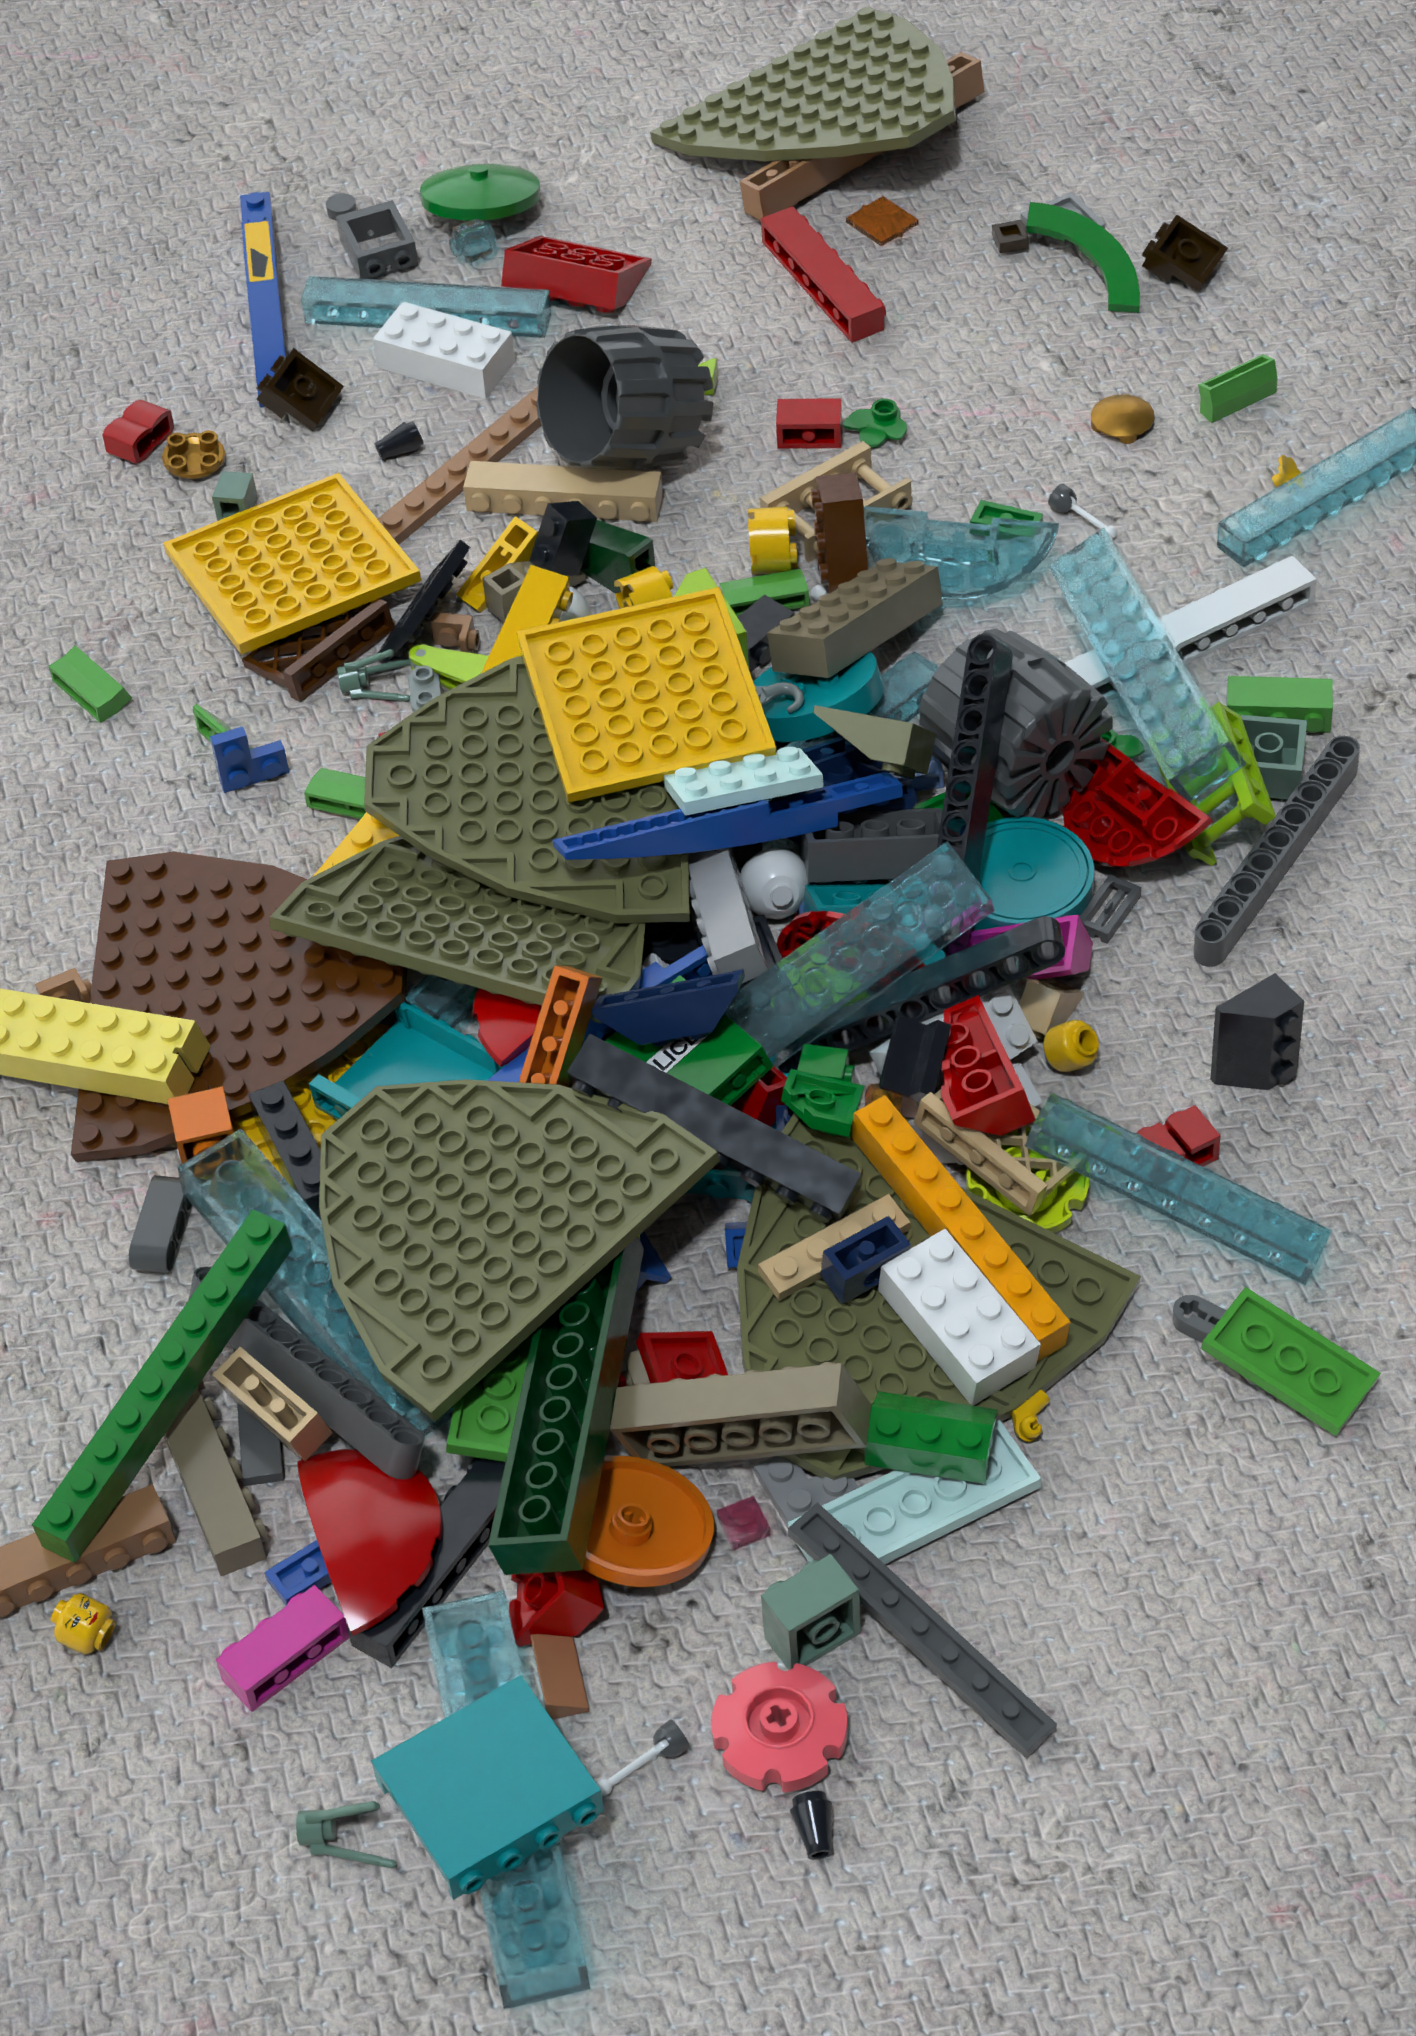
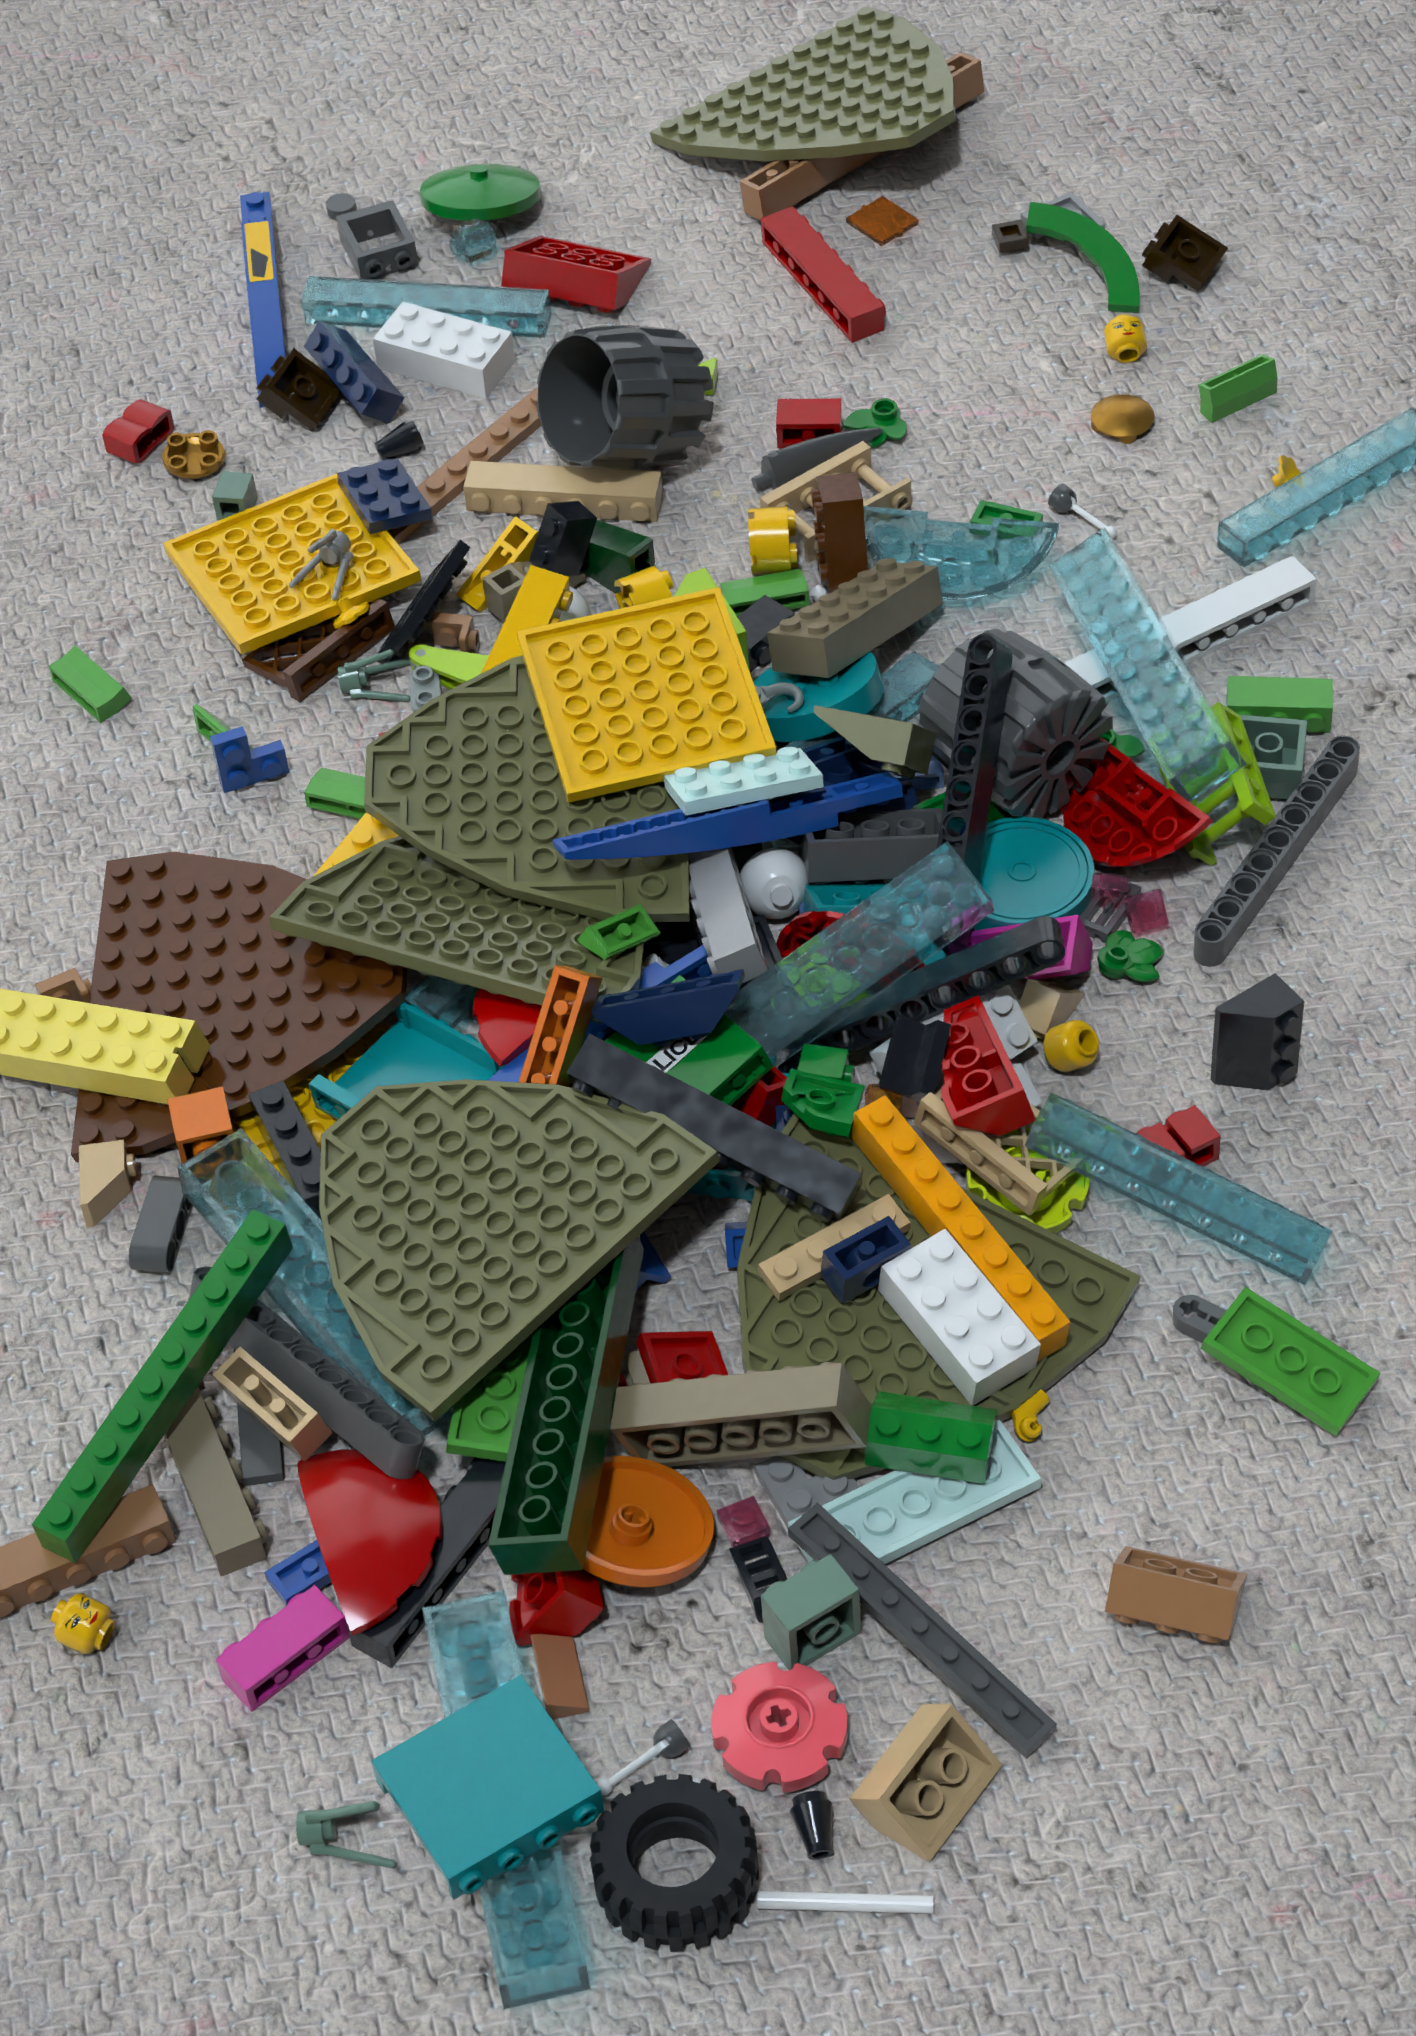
none -> tan slope [79,1140,137,1227]
none -> light grey plant [289,529,354,601]
none -> dark blue brick [304,321,405,423]
none -> yellow plant [333,596,369,628]
none -> dark blue plate [337,458,432,534]
none -> bright green slope [577,904,661,960]
none -> black tyre [590,1774,759,1952]
none -> black slope [729,1535,787,1623]
none -> dark grey piece [751,427,882,490]
none -> white bar [758,1891,934,1914]
none -> tan slope [849,1704,1003,1861]
none -> clear pink plate [1091,872,1132,898]
none -> green plate [1097,930,1164,982]
none -> yellow head [1104,314,1147,363]
none -> medium nougat slope [1105,1546,1247,1643]
none -> clear pink plate [1123,889,1169,933]

